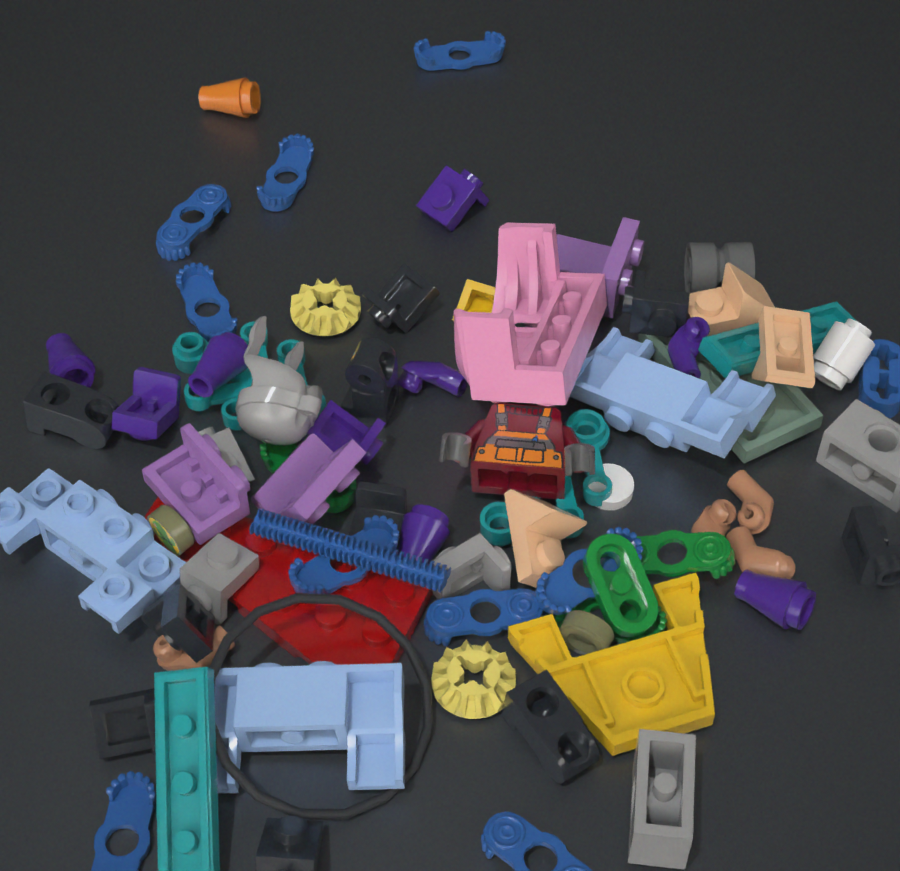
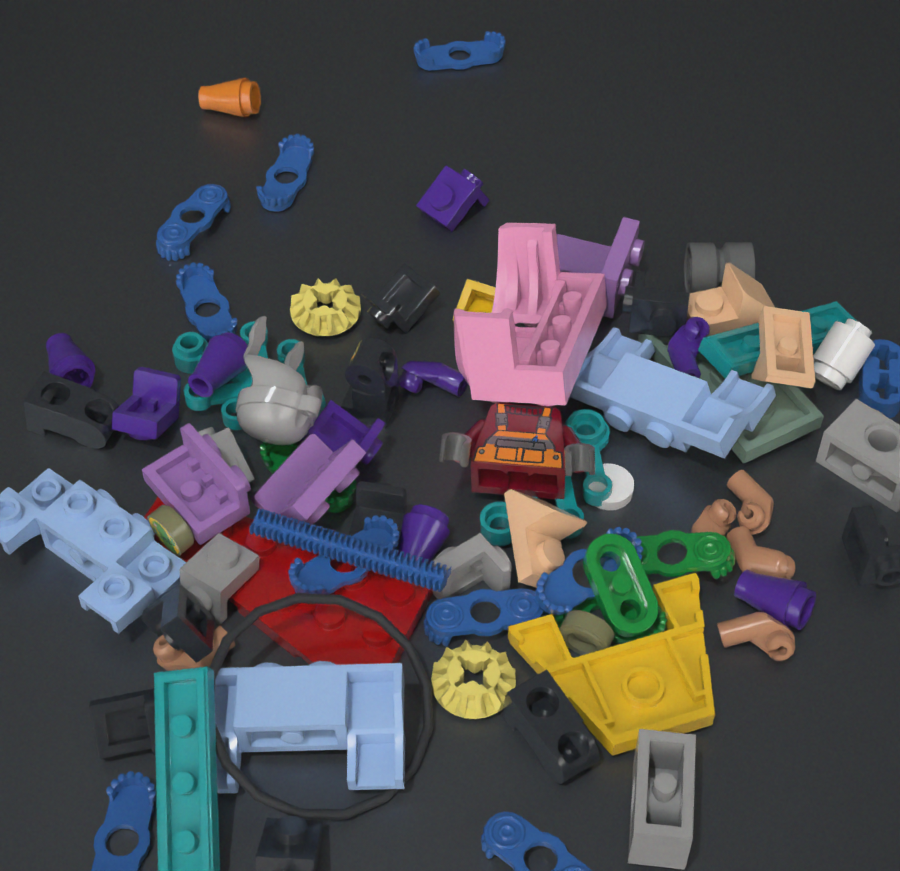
none -> nougat arm [717,612,795,661]

